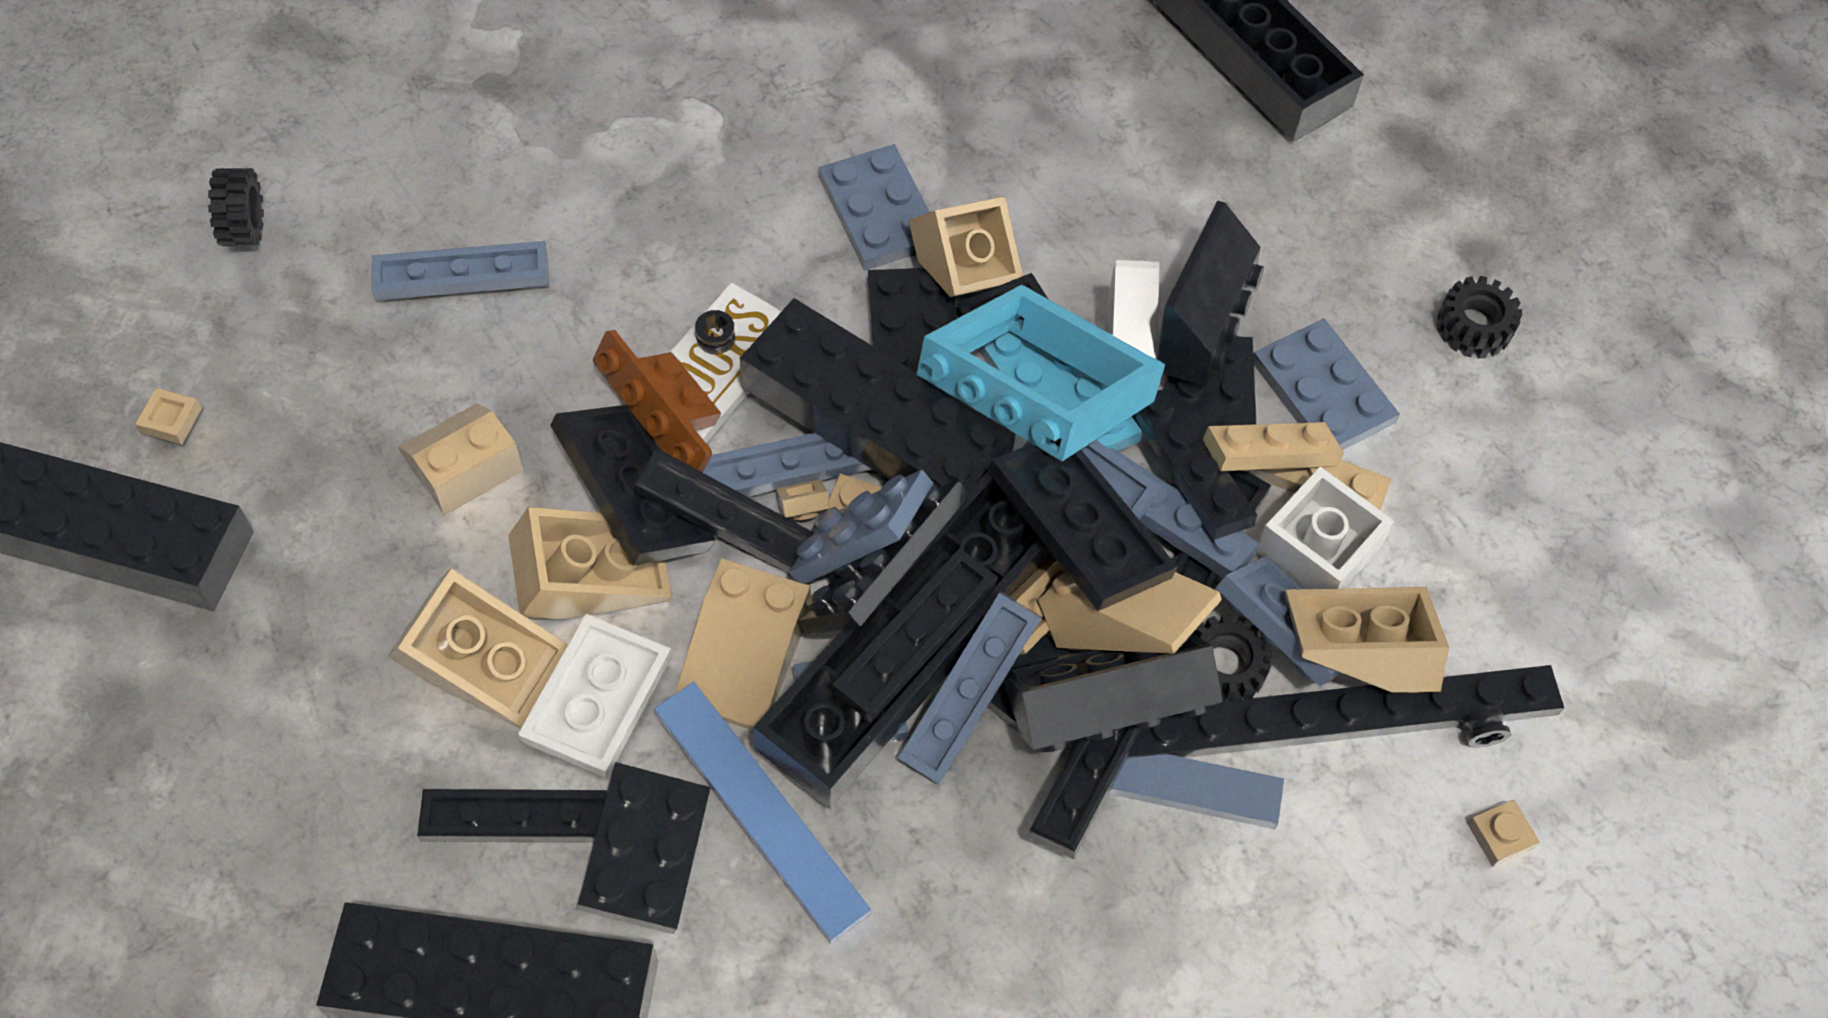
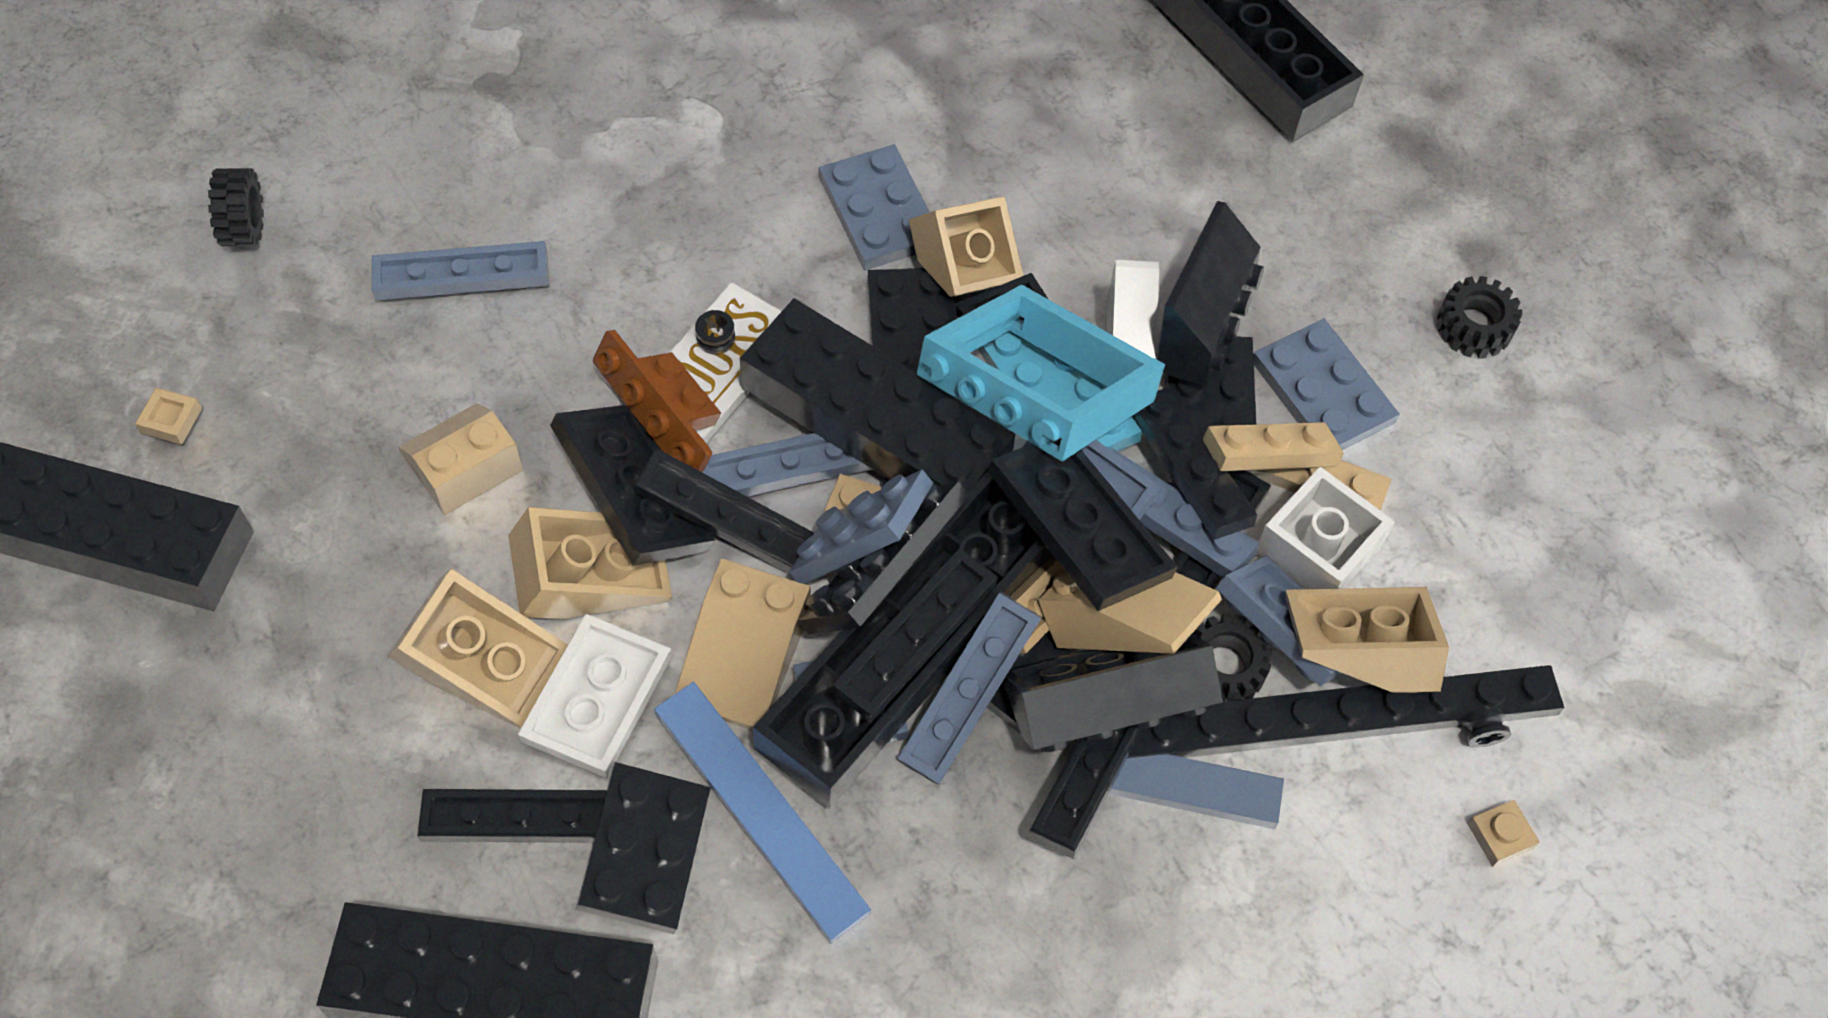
tan plate [776,479,830,520] -> none

